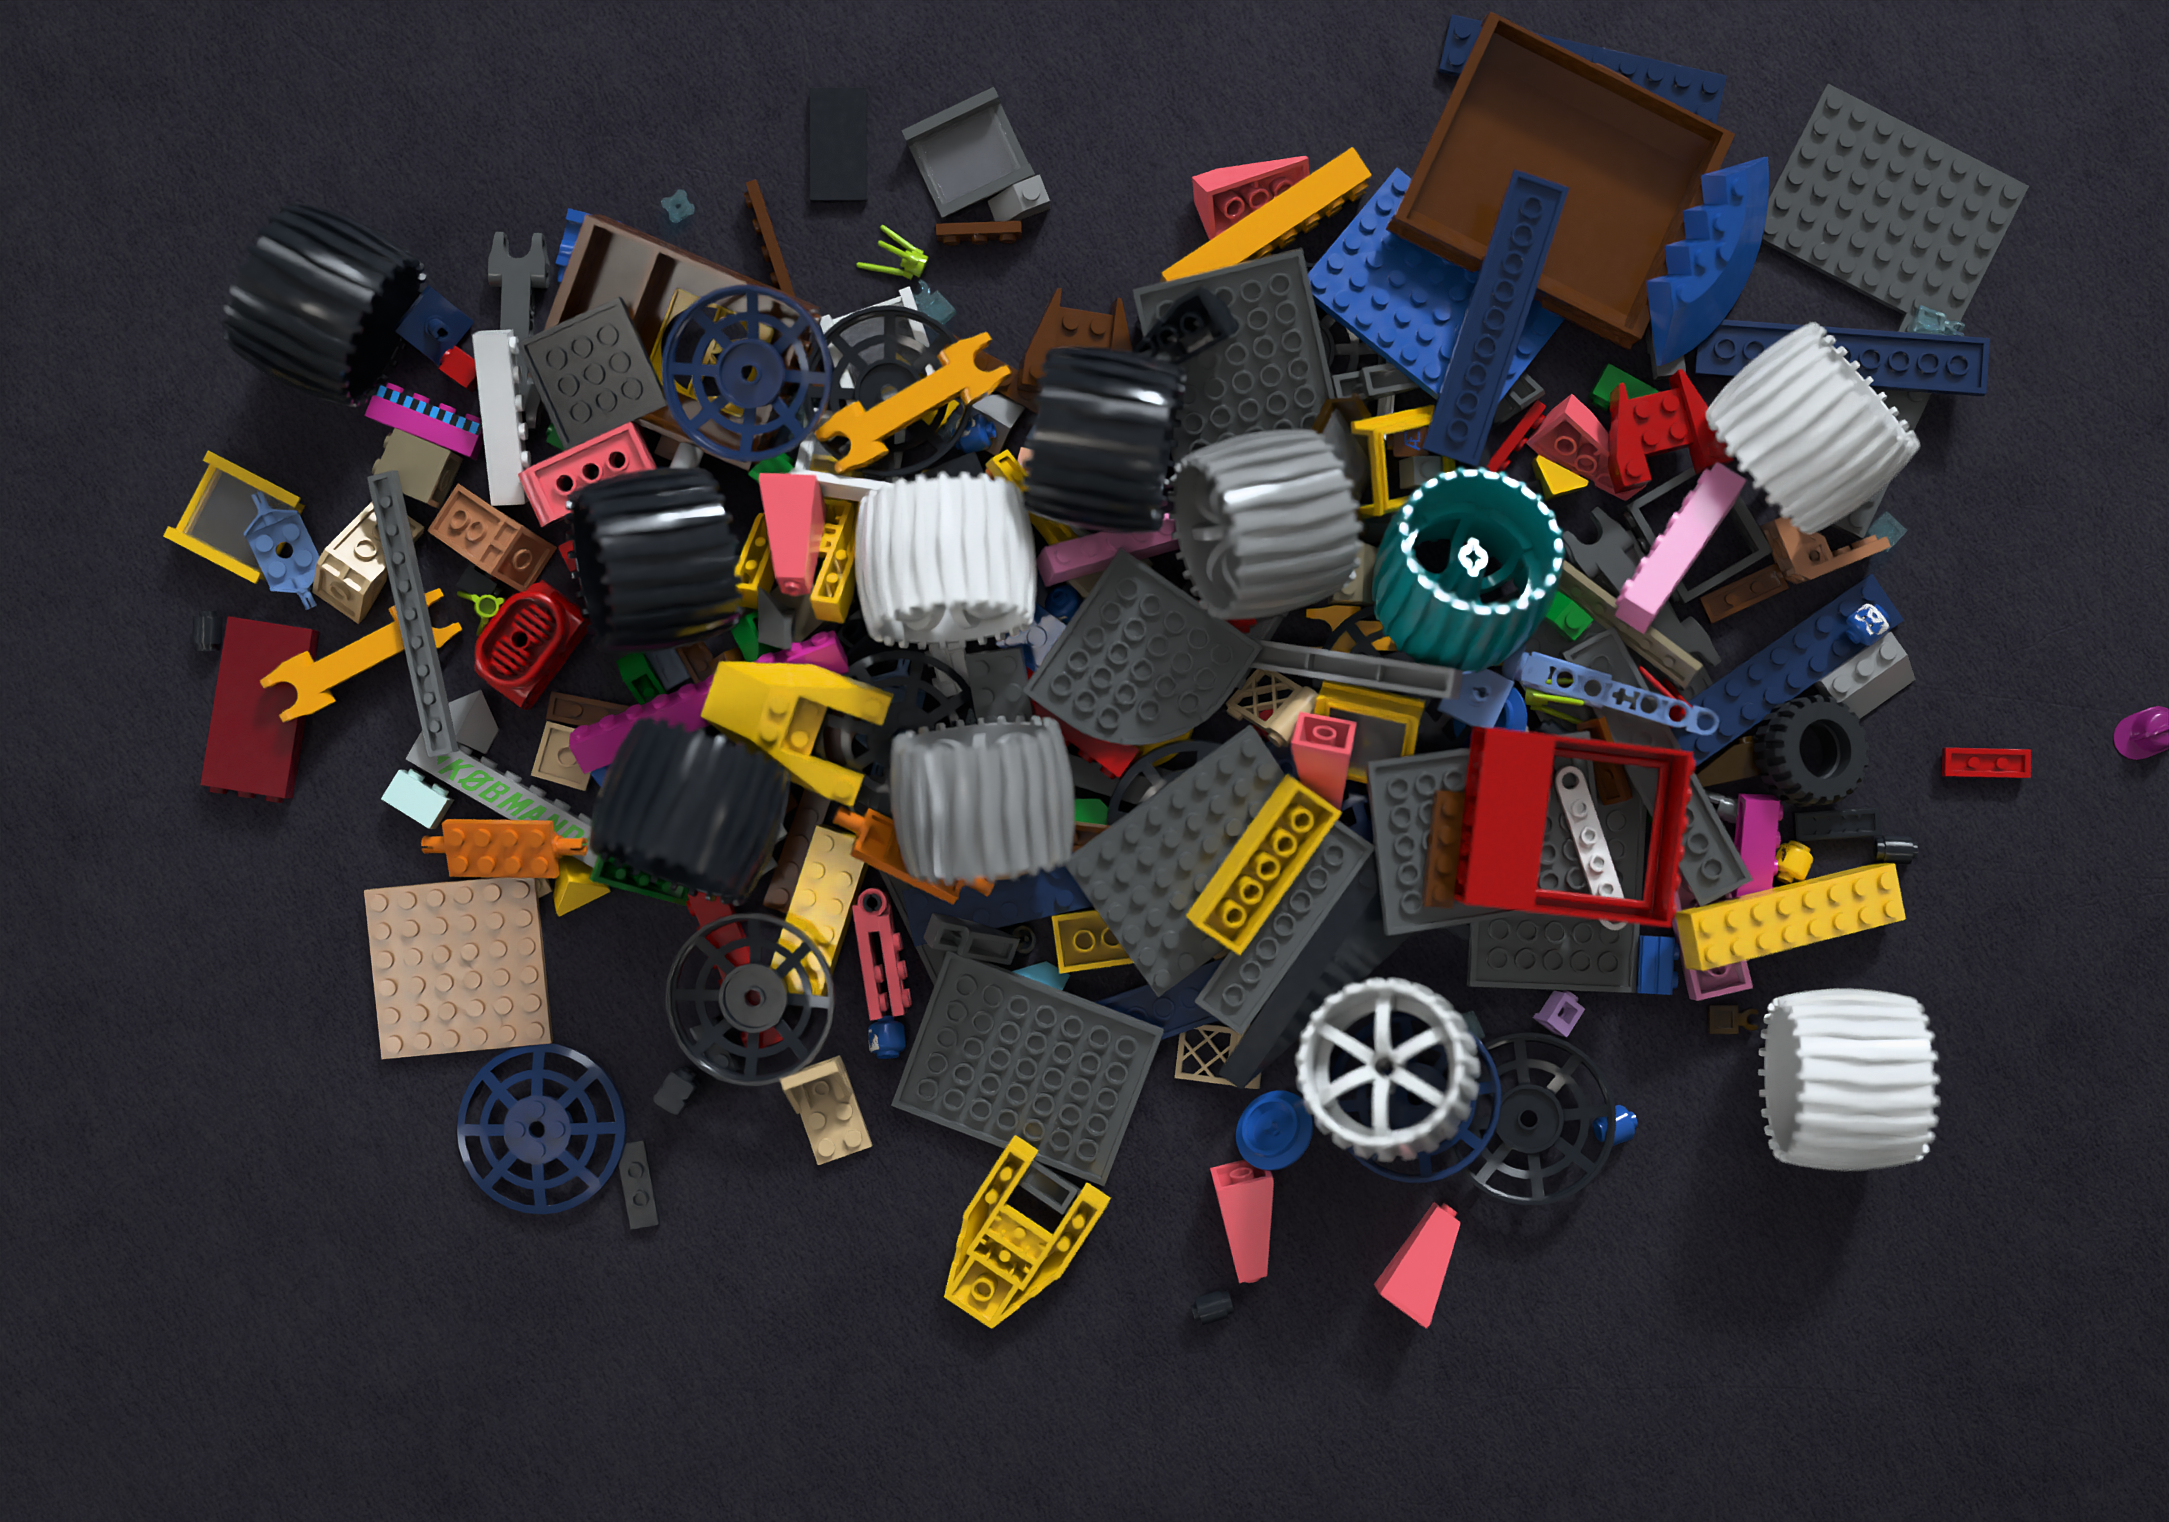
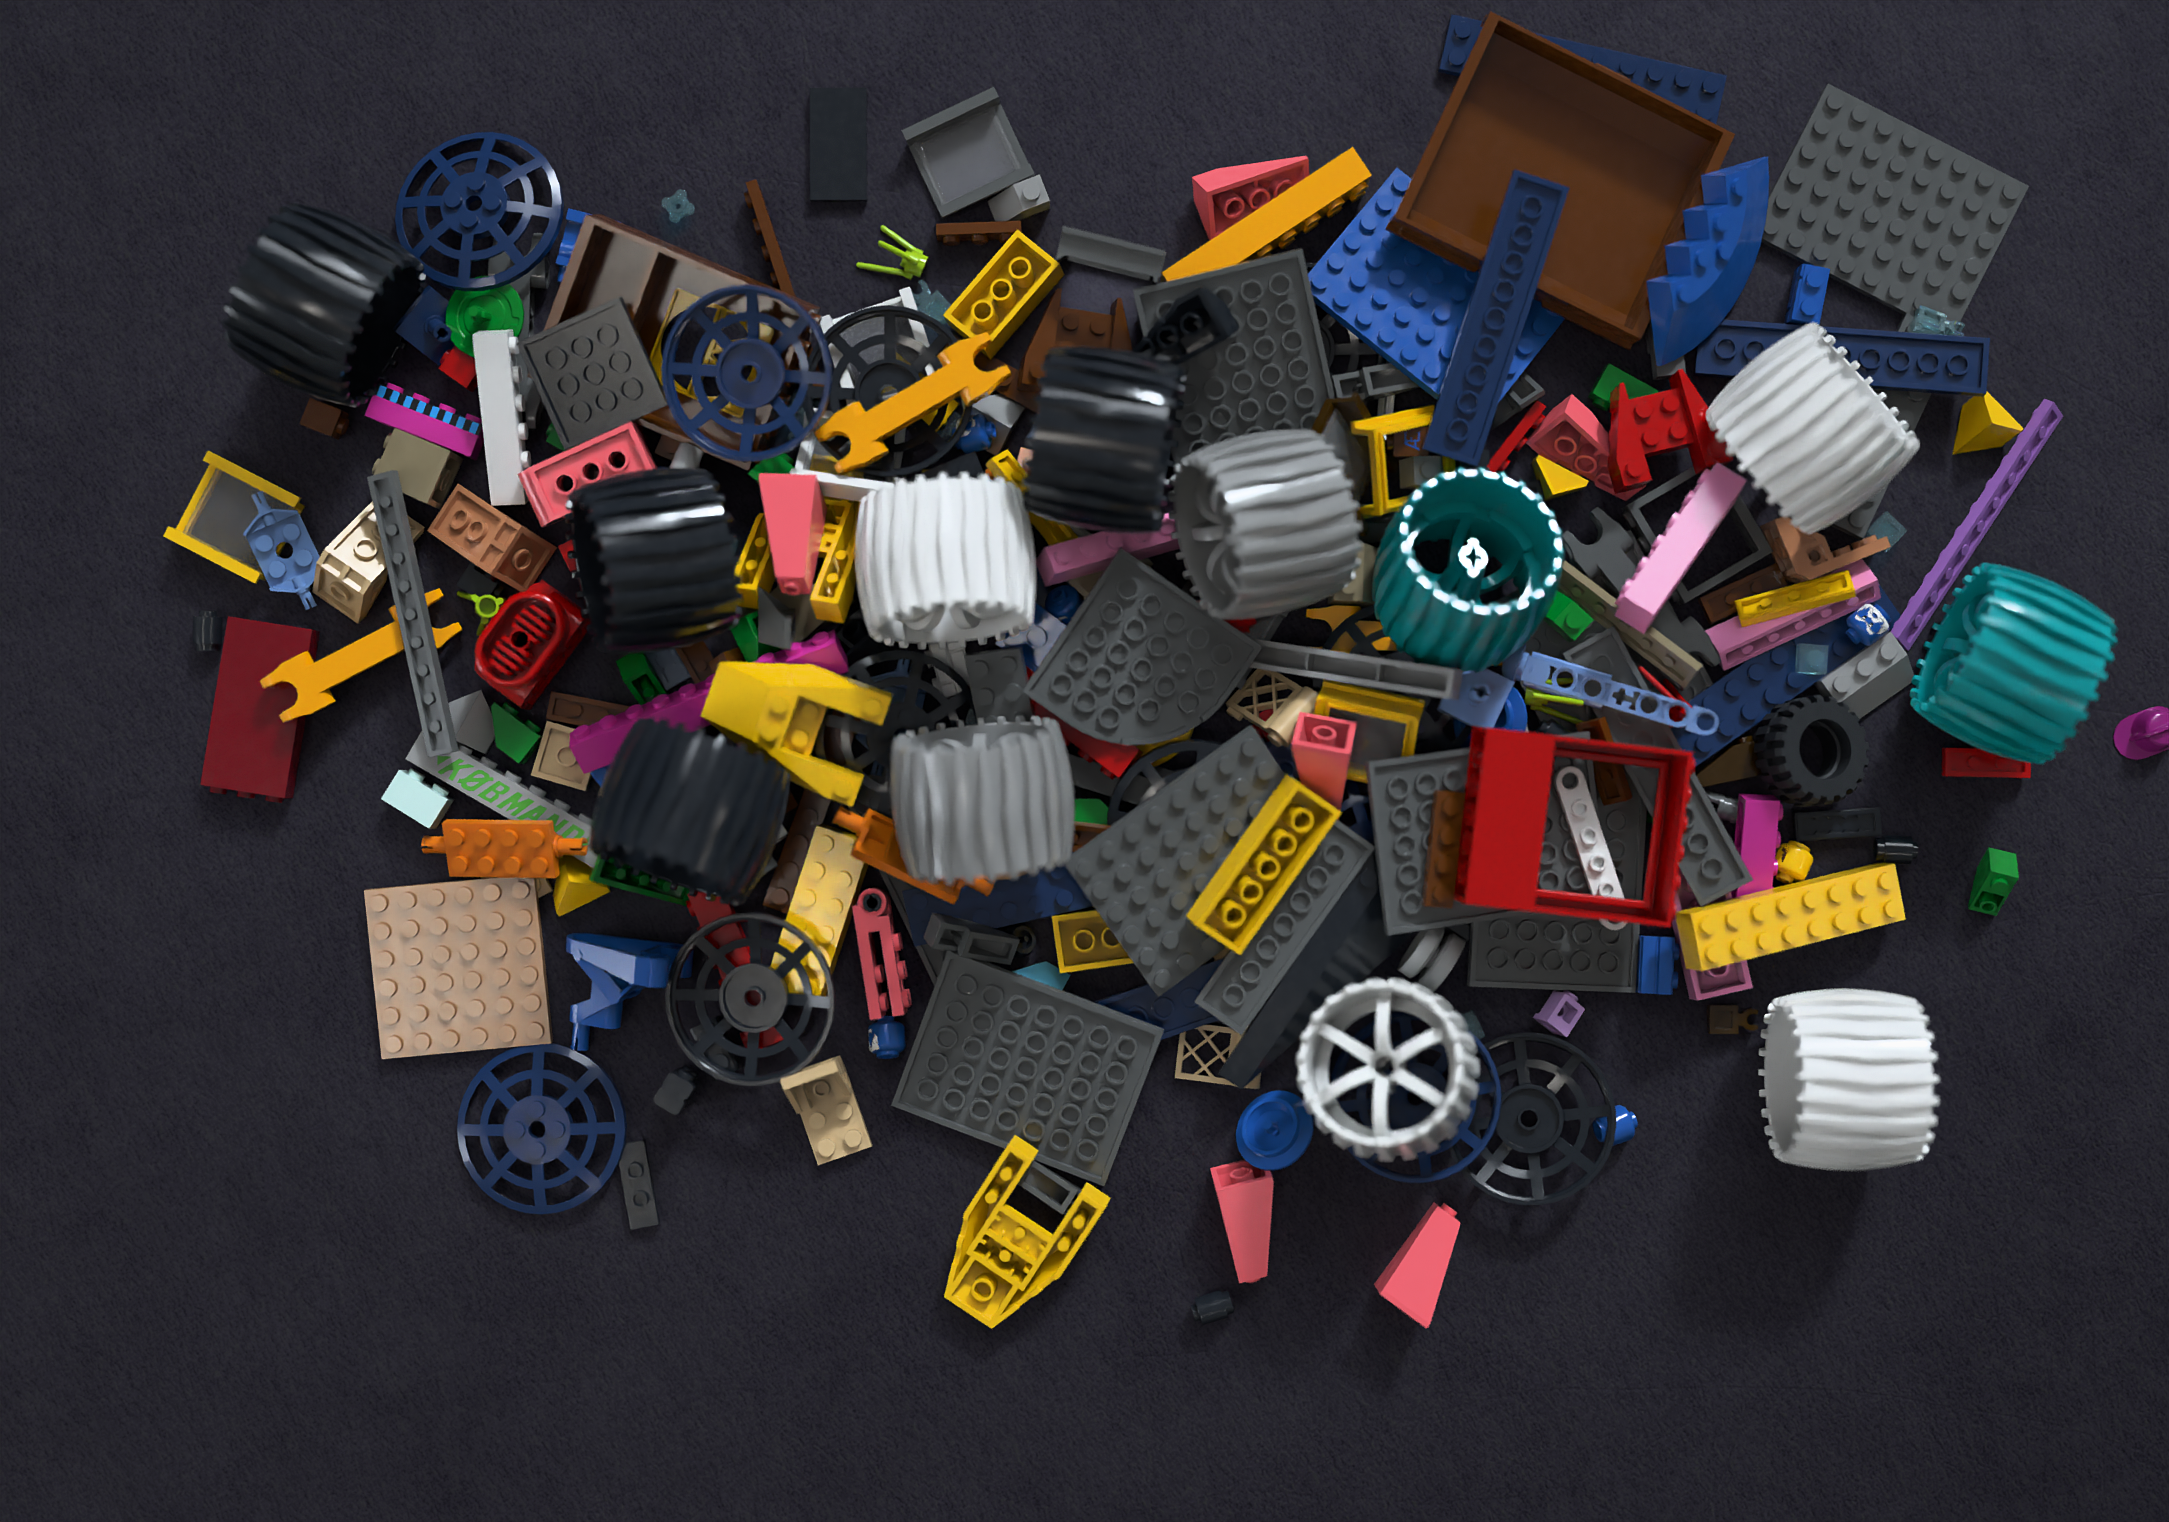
none -> reddish brown brick [300,398,349,440]
none -> dark blue dish [395,132,564,291]
none -> green piece [446,276,524,357]
none -> green slope [491,702,543,764]
none -> blue connector [565,933,694,1051]
none -> yellow brick [943,230,1064,360]
none -> dark grey piece [1055,226,1167,283]
none -> light grey wheel [1397,927,1466,991]
none -> bright pink brick [1705,559,1881,671]
none -> yellow tile [1735,570,1856,627]
none -> blue brick [1784,264,1830,325]
none -> clear light blue plate [1795,643,1828,675]
none -> medium lavender plate [1891,399,2063,651]
none -> teal wheel [1909,563,2117,765]
none -> yellow slope [1952,392,2024,455]
none -> green slope [1968,847,2019,916]

